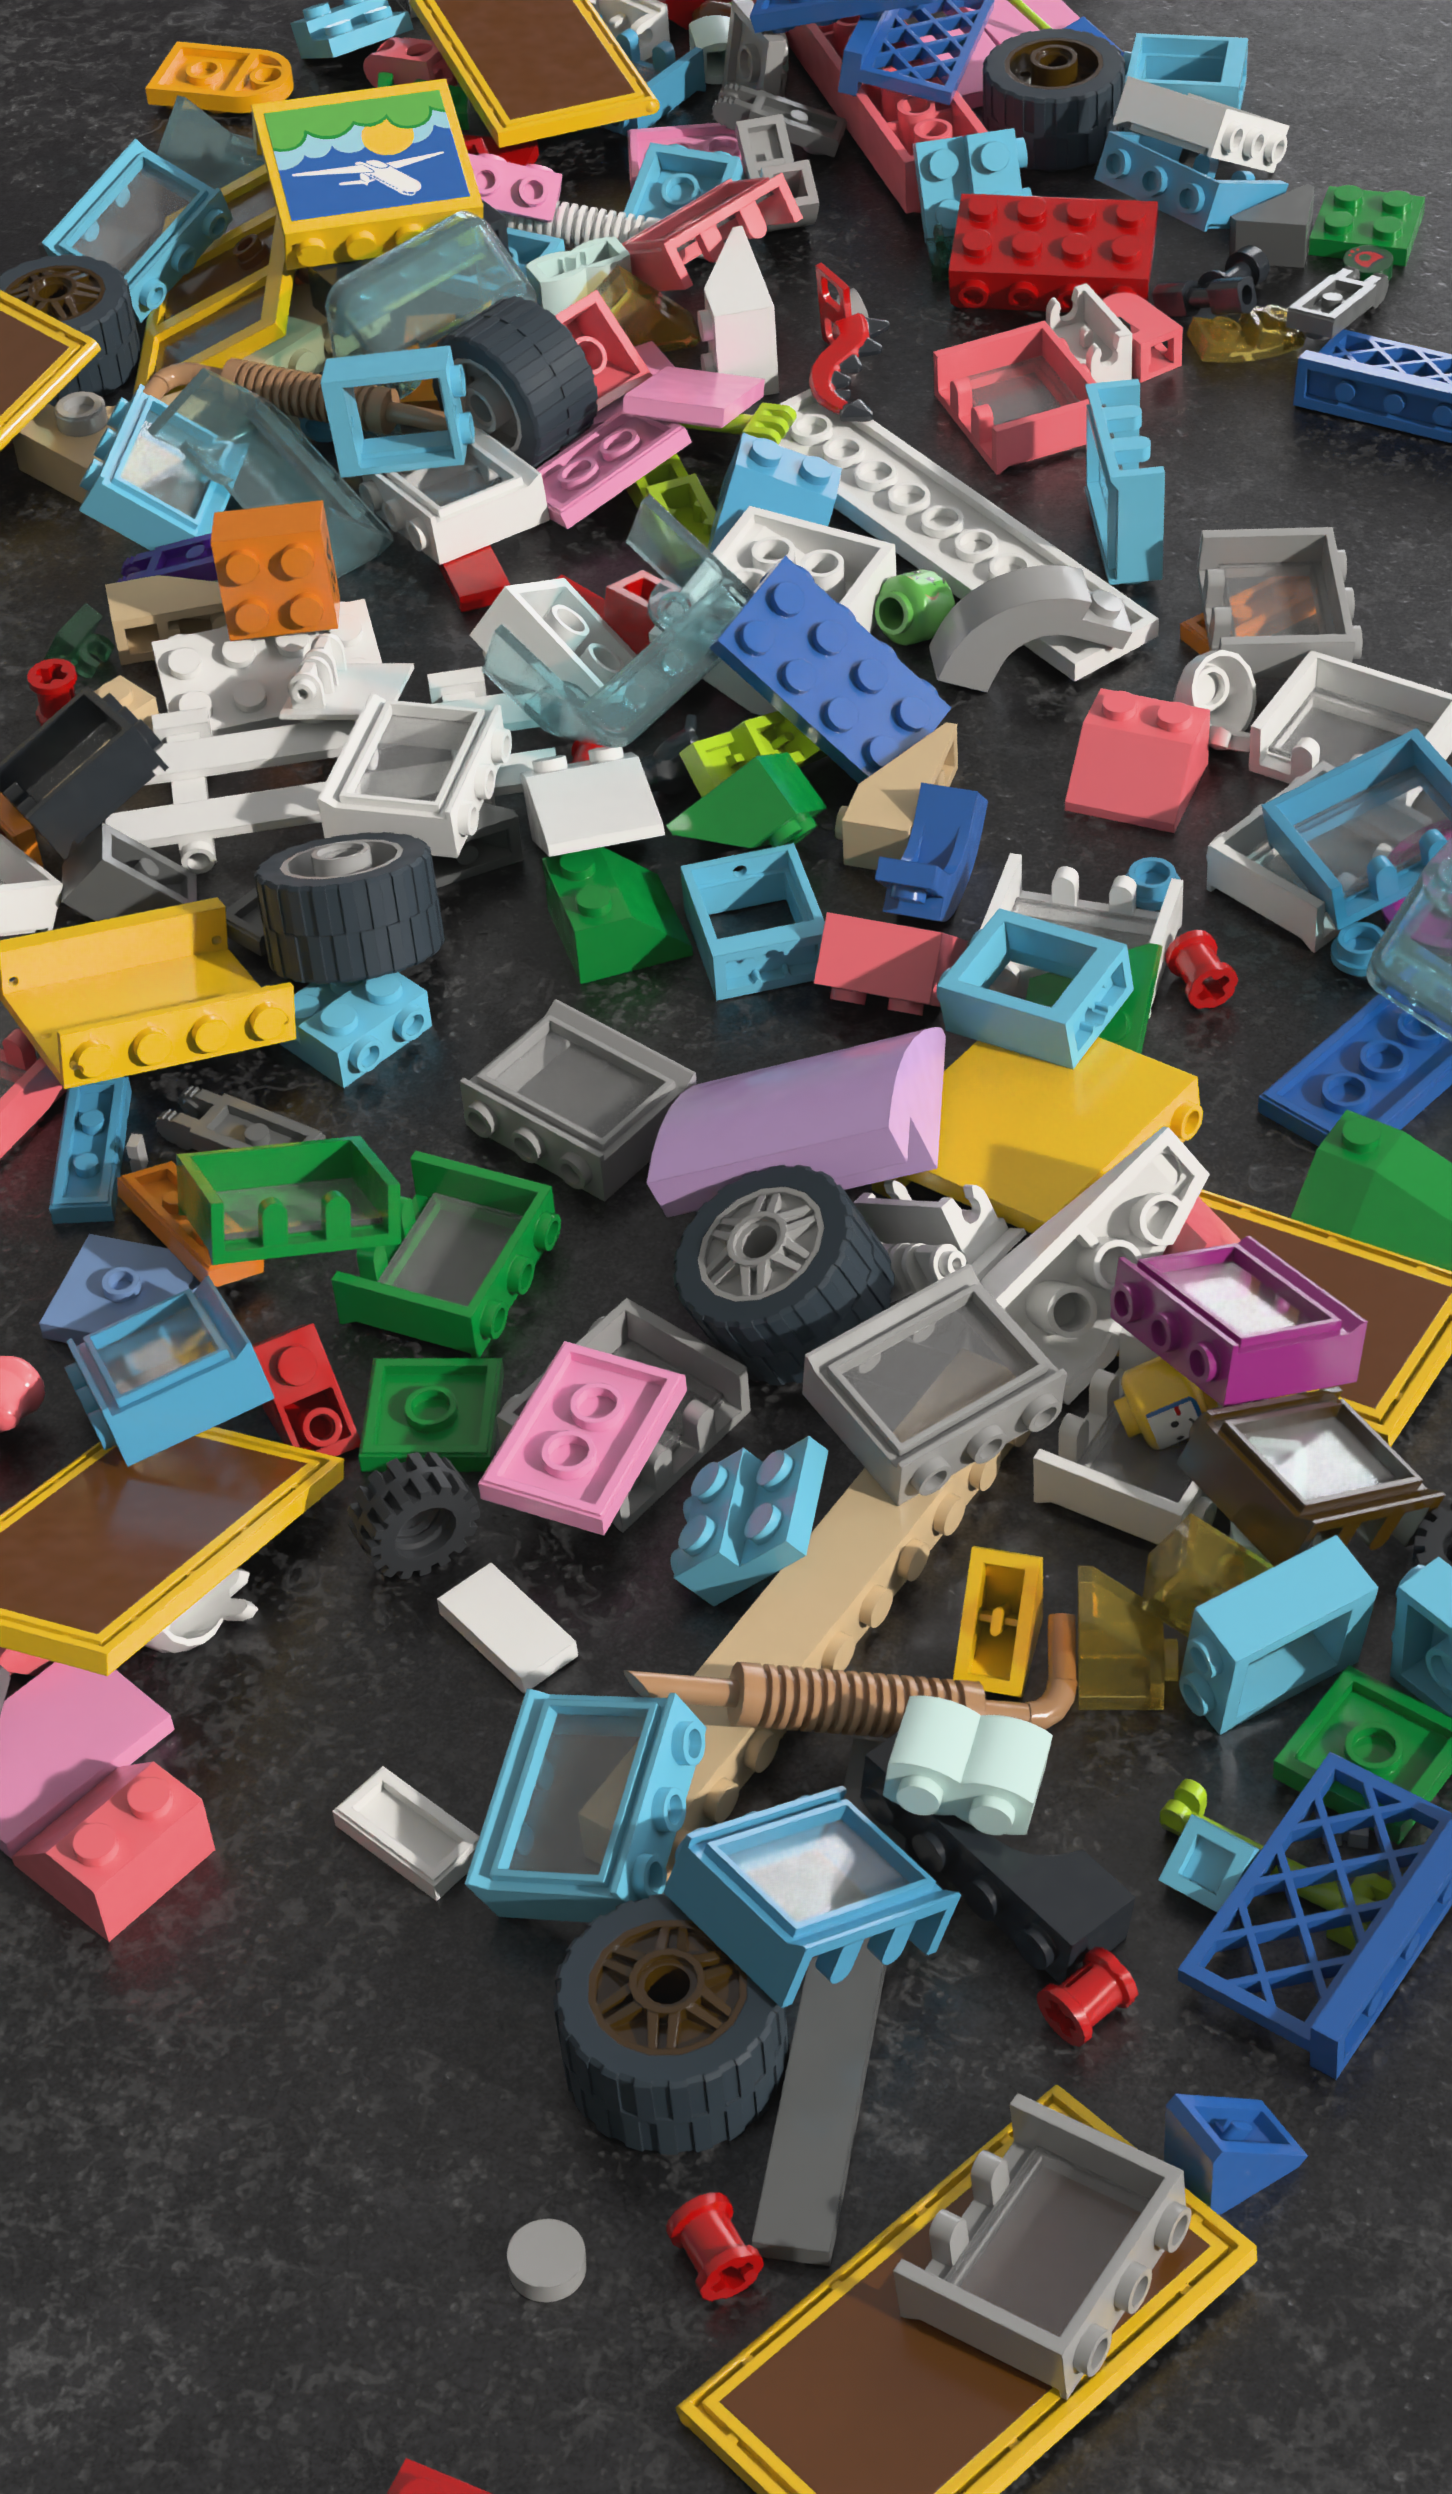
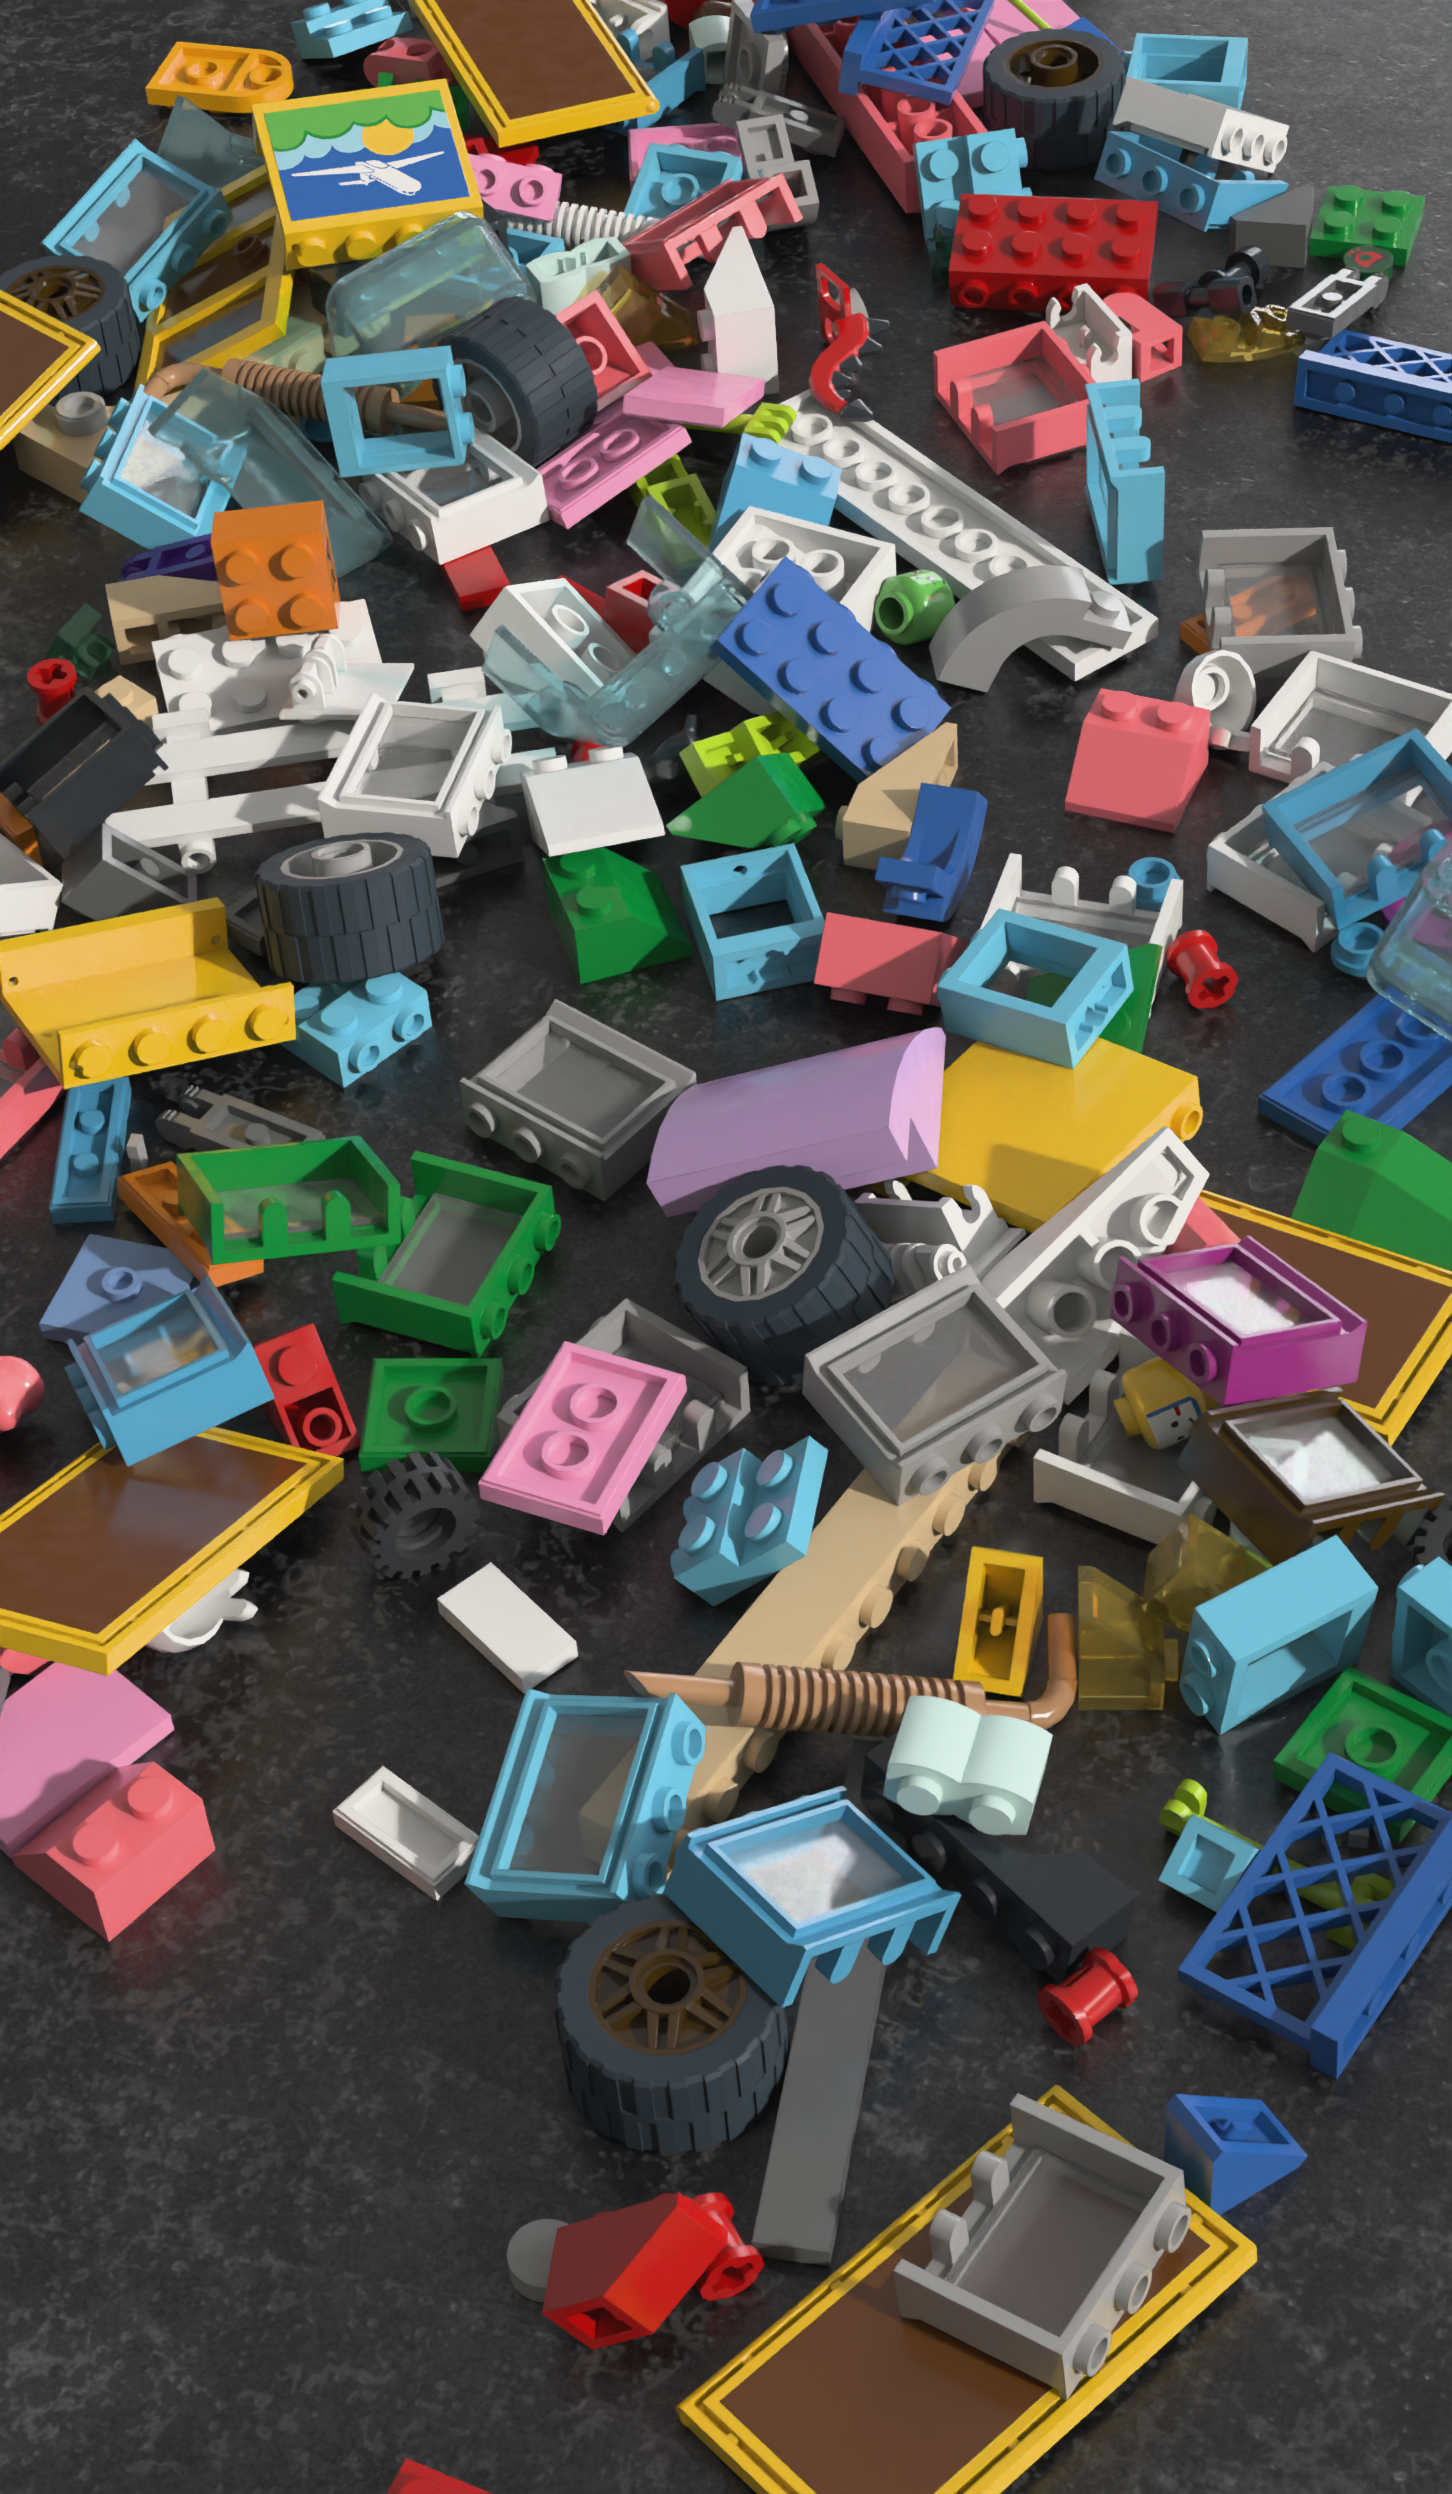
none -> red slope [542,2192,729,2350]

